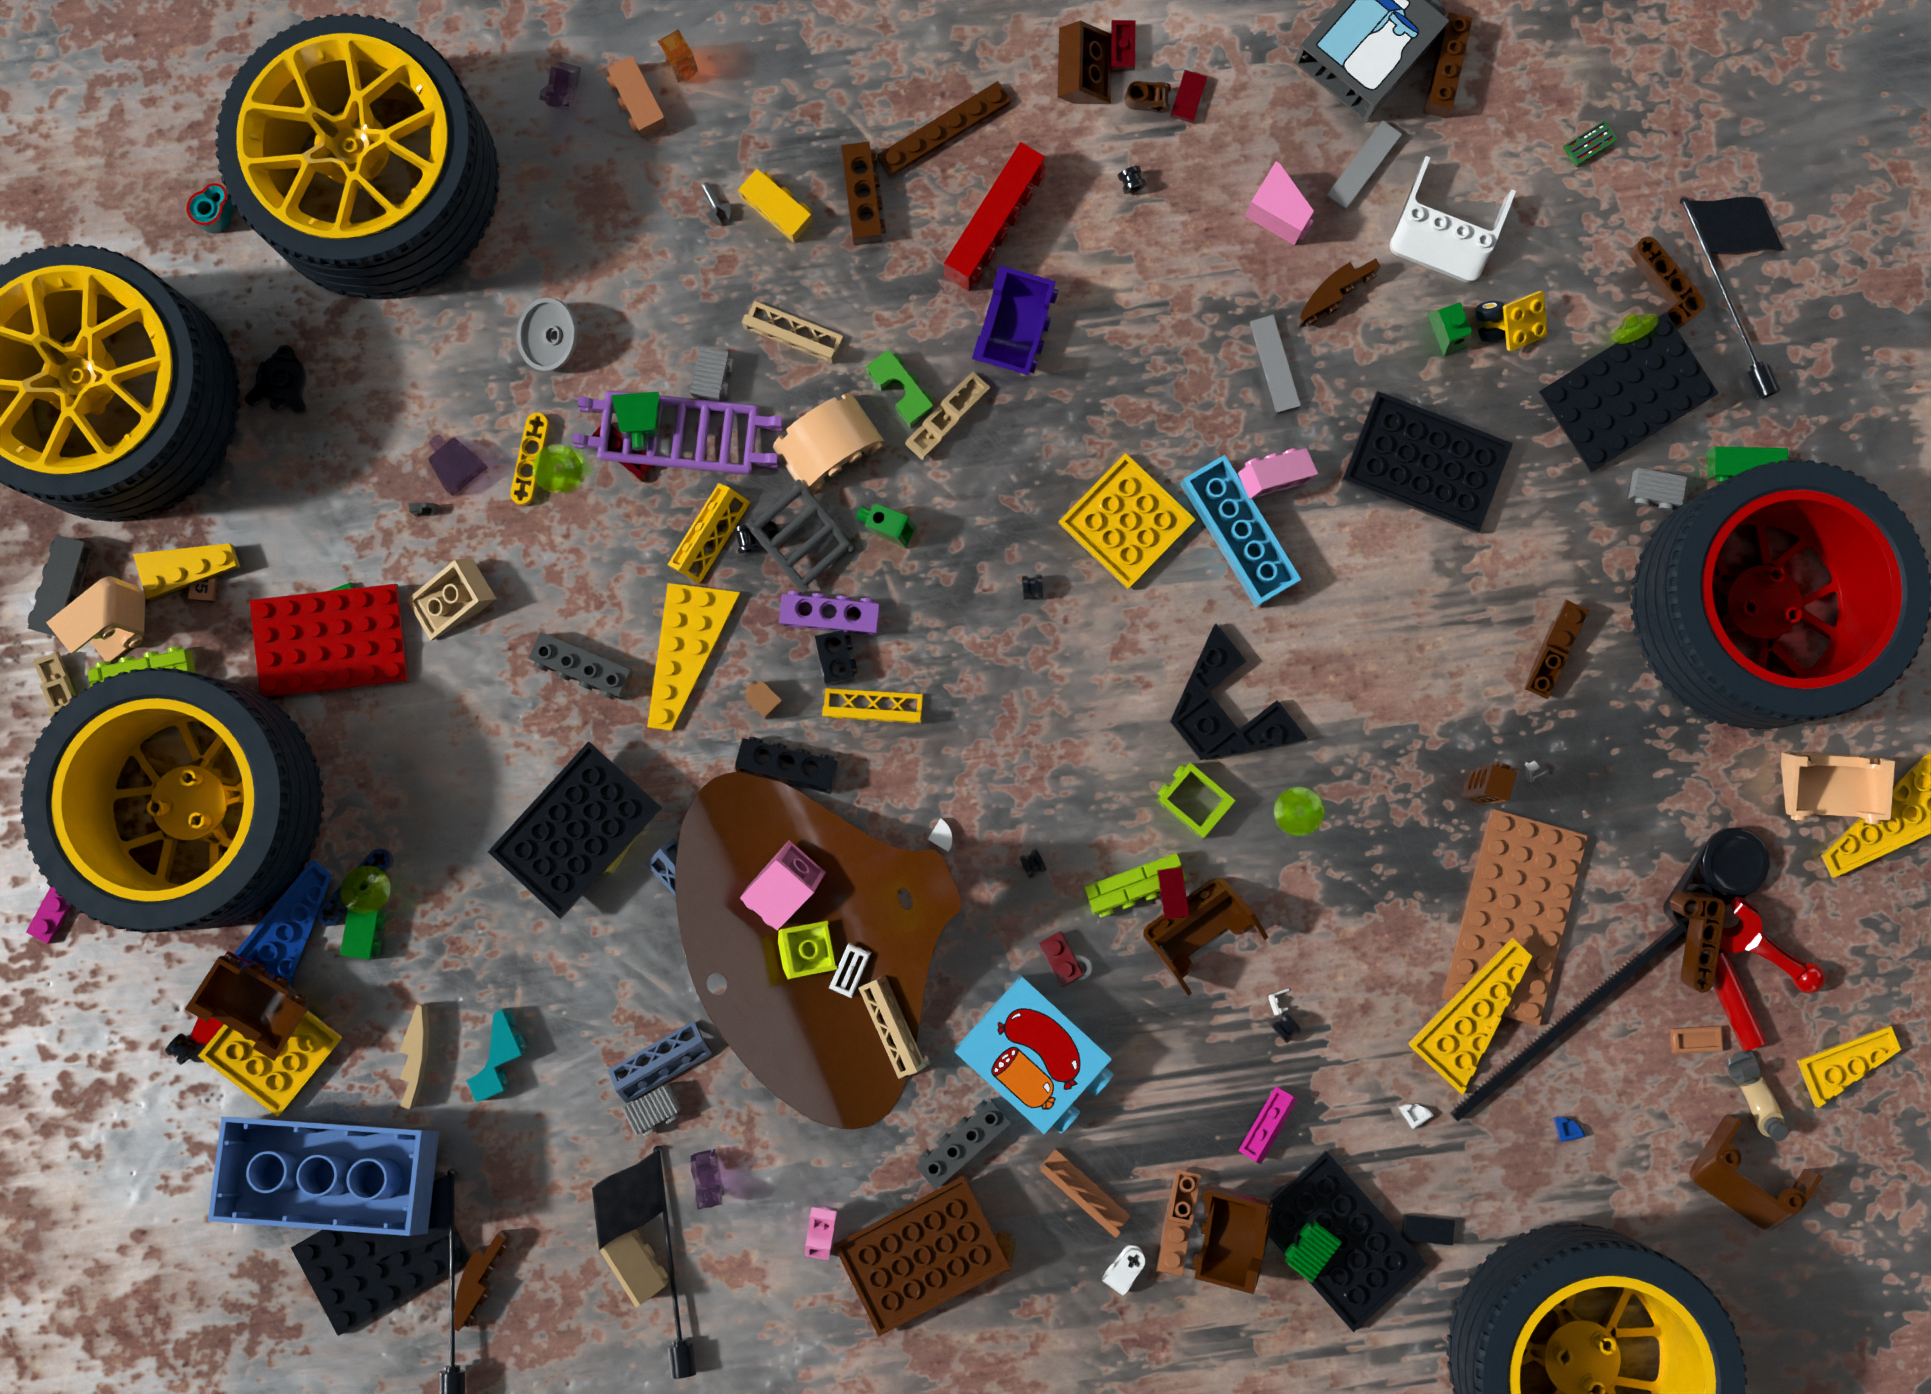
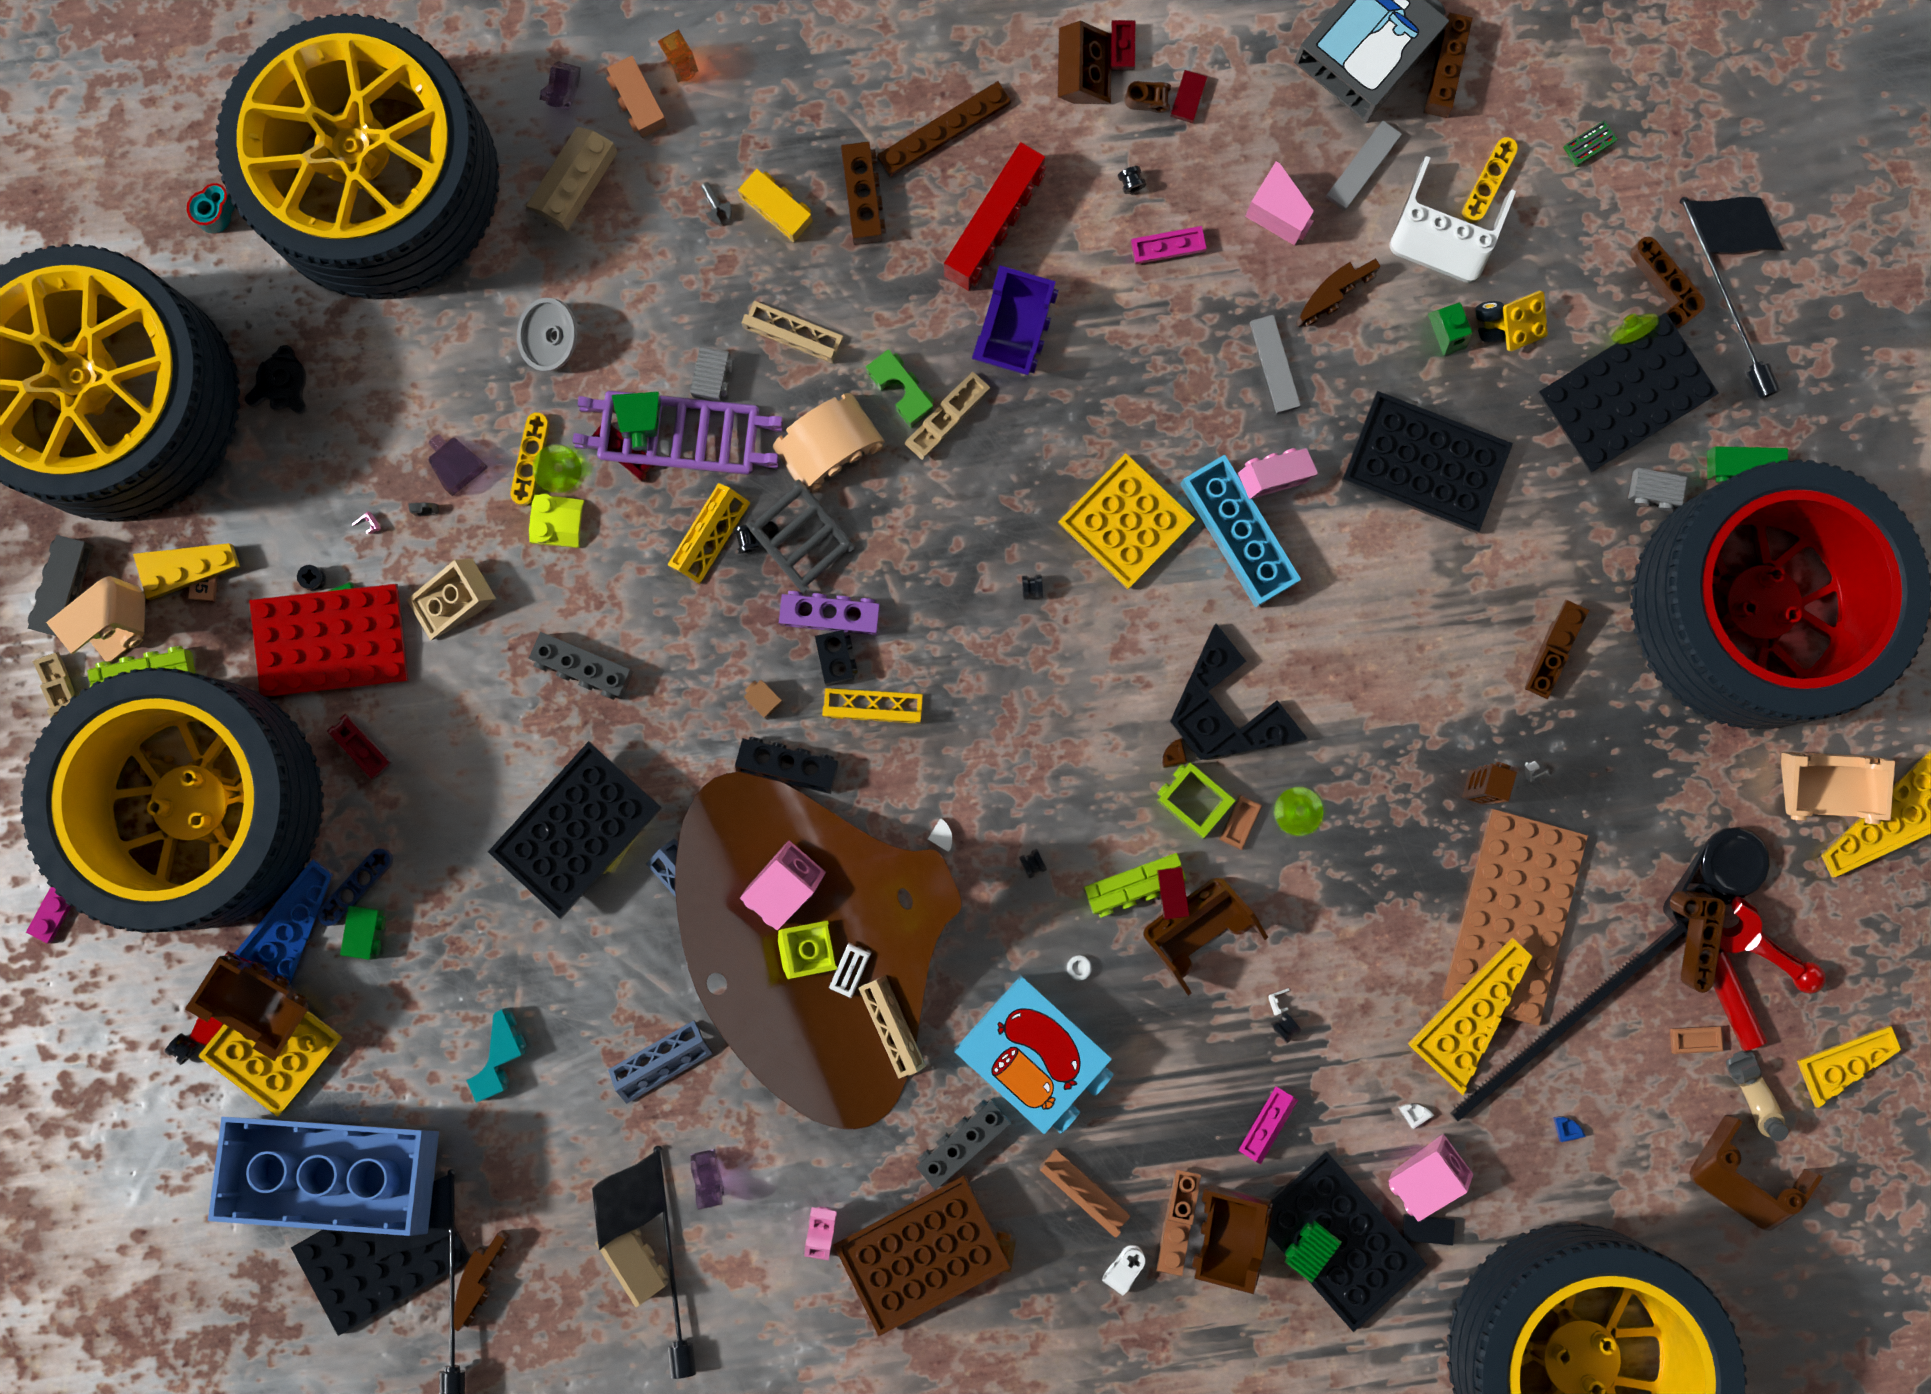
clear neon green dish [340,866,391,914] -> none
tan slope [399,1003,429,1109] -> none
light grey brick [622,1083,682,1136] -> none
yellow wing [647,583,741,731] -> none
green torso [856,503,916,549] -> none
dark red plate [1039,931,1085,987] -> none
none -> black wheel [297,565,326,591]
none -> dark red plate [327,713,392,780]
none -> bright pink piece [352,511,381,534]
none -> tan slope [526,127,618,231]
none -> neon yellow slope [529,494,585,548]
none -> dark pink plate [1131,226,1207,265]
none -> reddish brown tile [1162,738,1187,768]
none -> nougat tile [1219,795,1262,850]
none -> bright pink slope [1388,1134,1473,1222]
none -> yellow beam [1462,137,1518,224]

